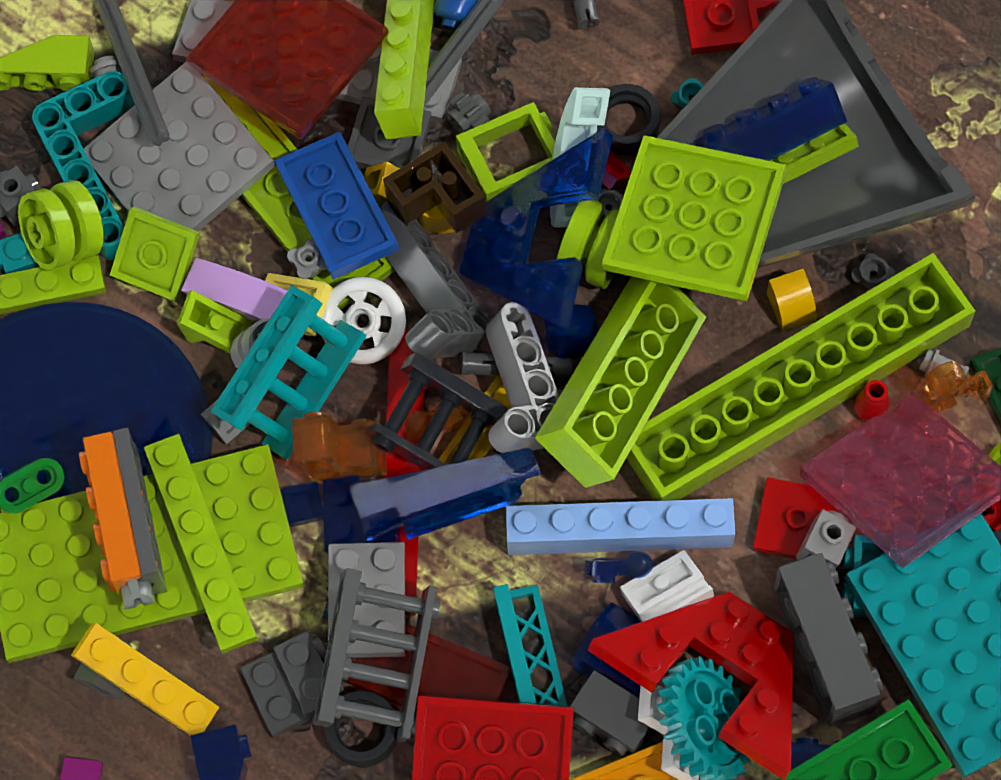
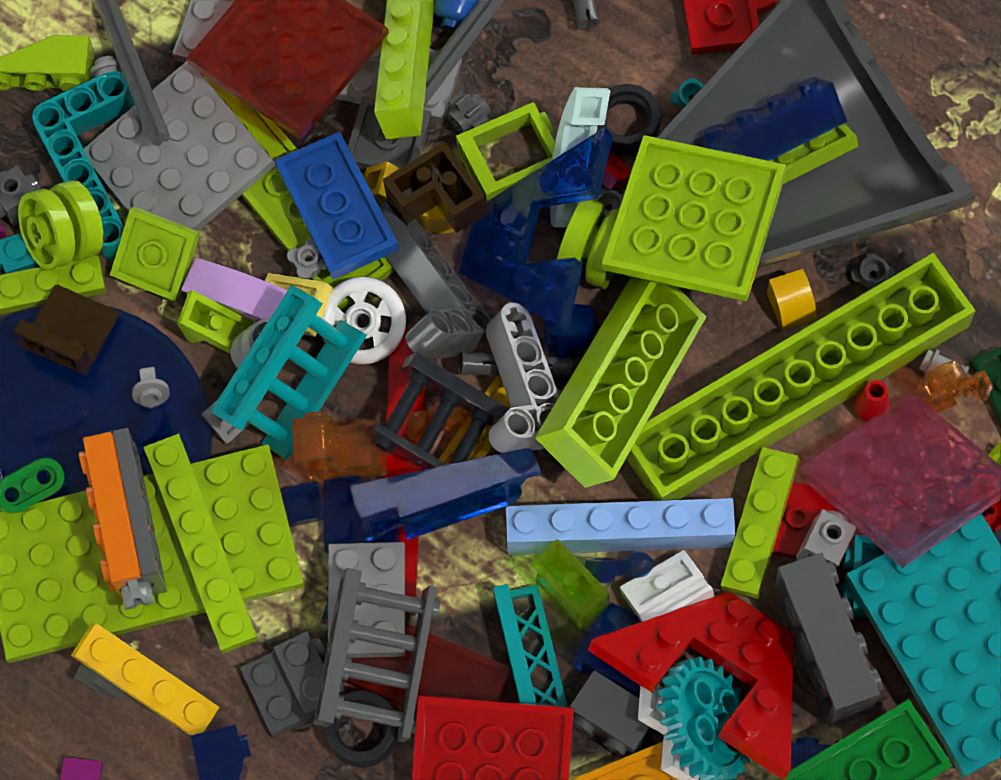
none -> dark brown bracket [14,285,119,376]
none -> light grey plate [132,367,170,408]
none -> clear neon green brick [529,539,610,630]
none -> lime plate [721,447,799,599]

